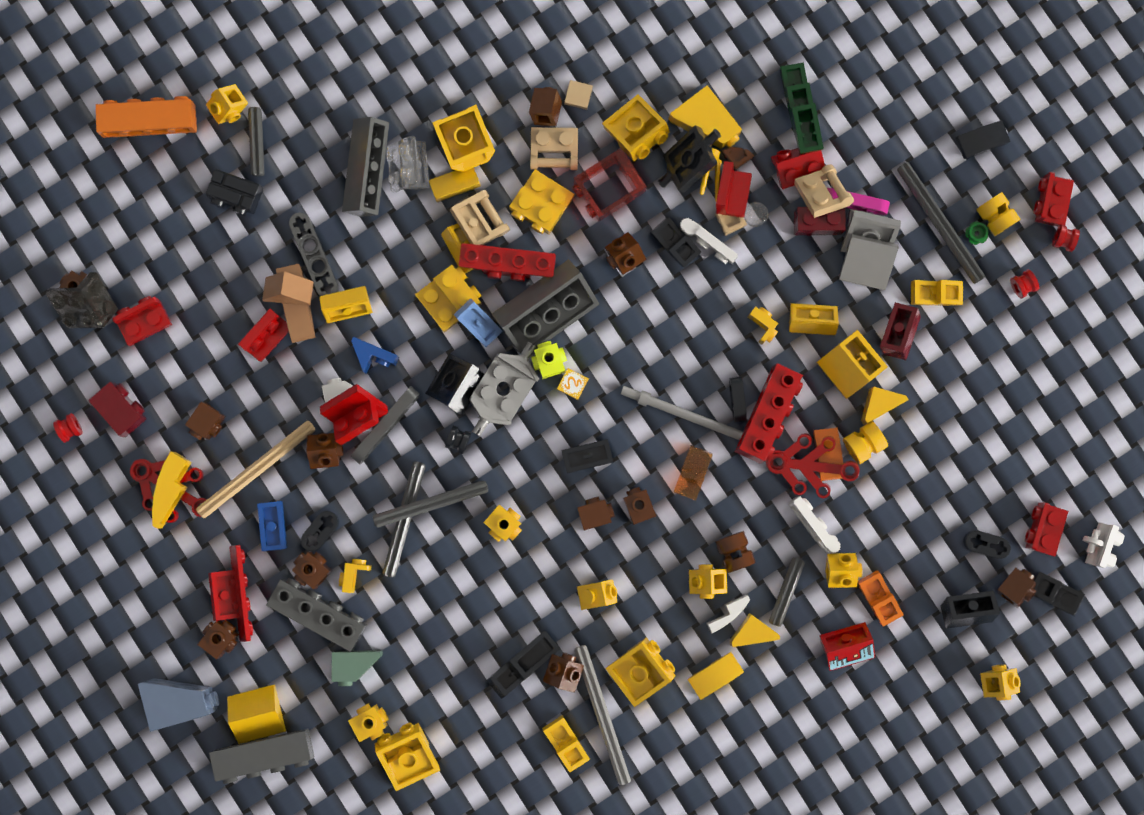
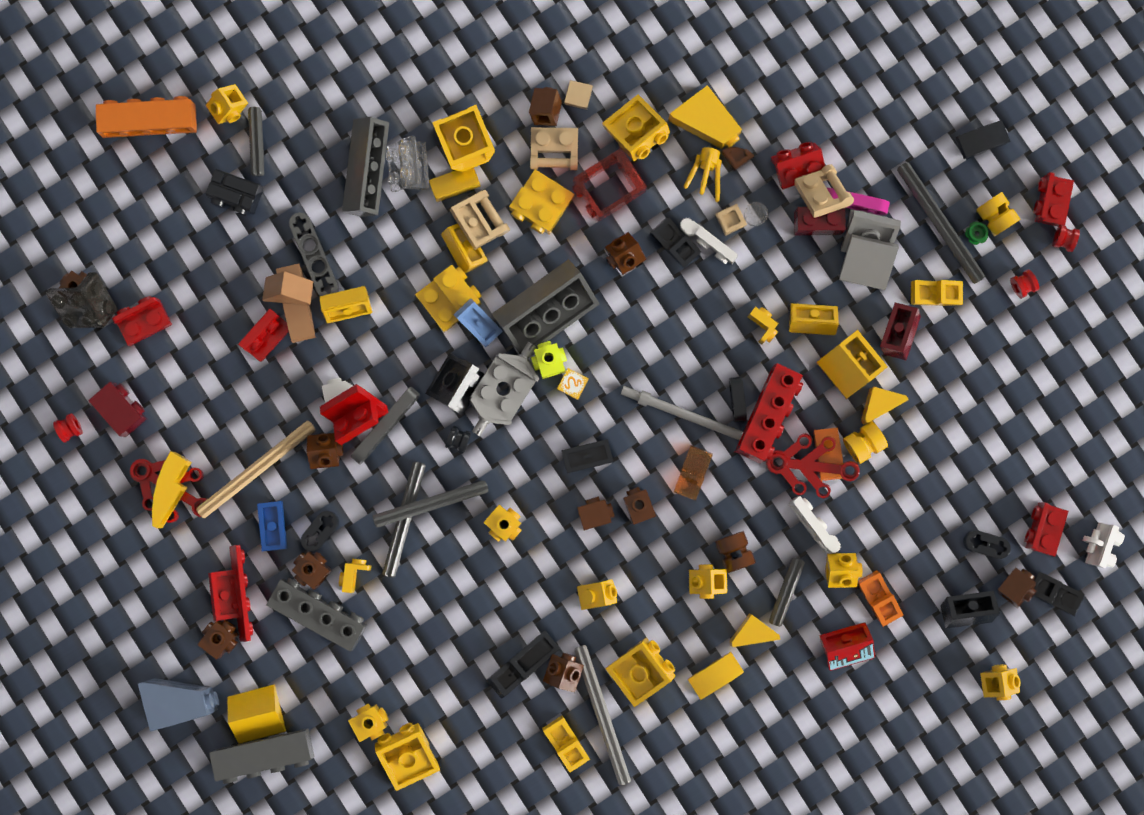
reddish brown brick [185,401,226,440] -> none
sand green slope [331,650,383,686] -> none
blue slope [351,337,399,374] -> none
red bracket [459,243,556,282] -> none
black plate [658,125,721,193] -> none
white slope [706,595,750,633] -> none
red panel [716,161,752,218] -> none
dark green slope [780,62,824,154] -> none

